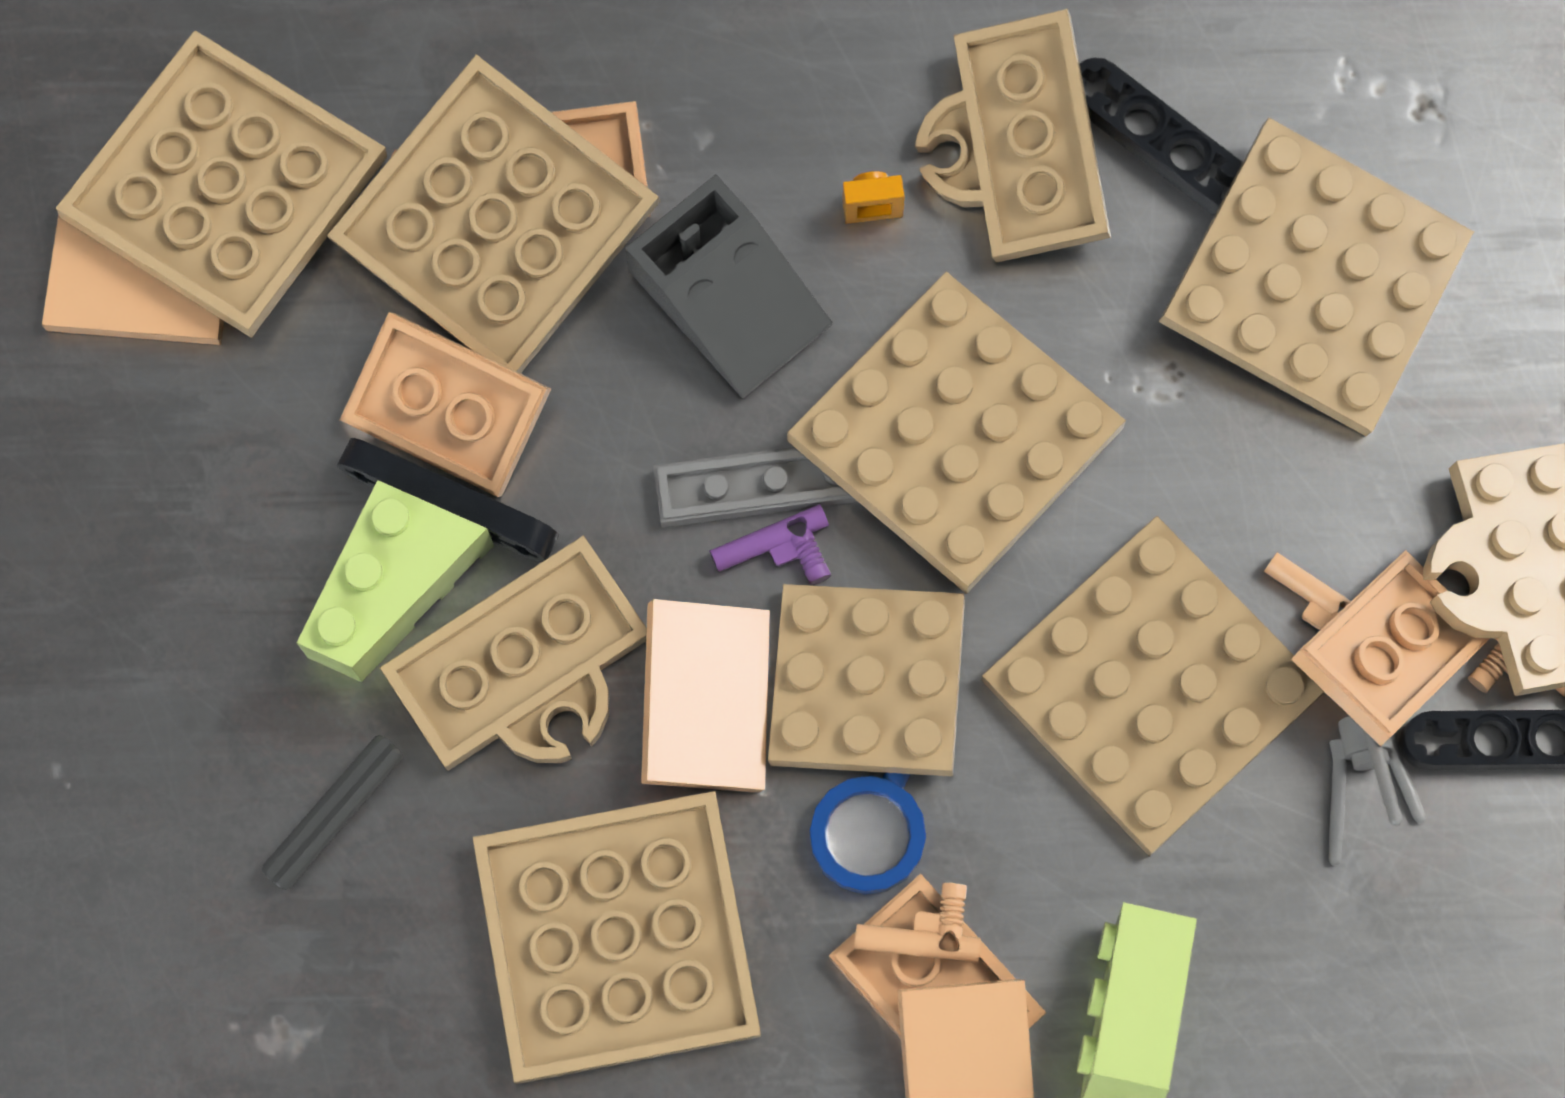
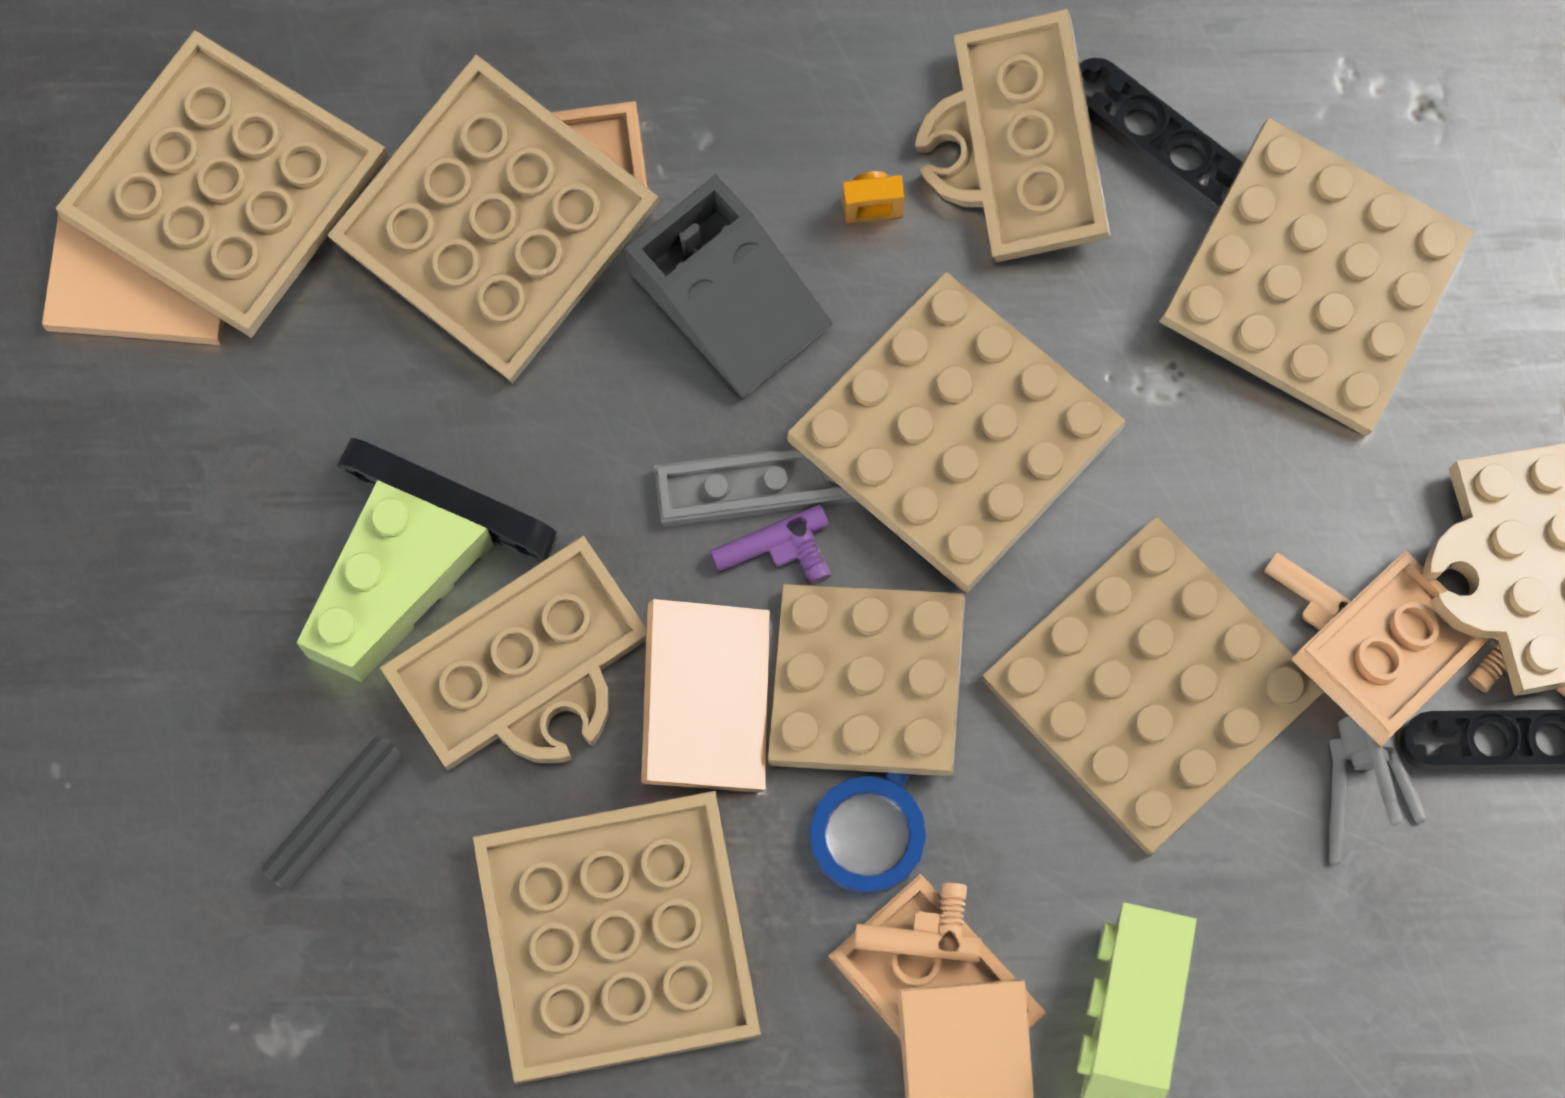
light nougat tile [340,312,551,497] -> none

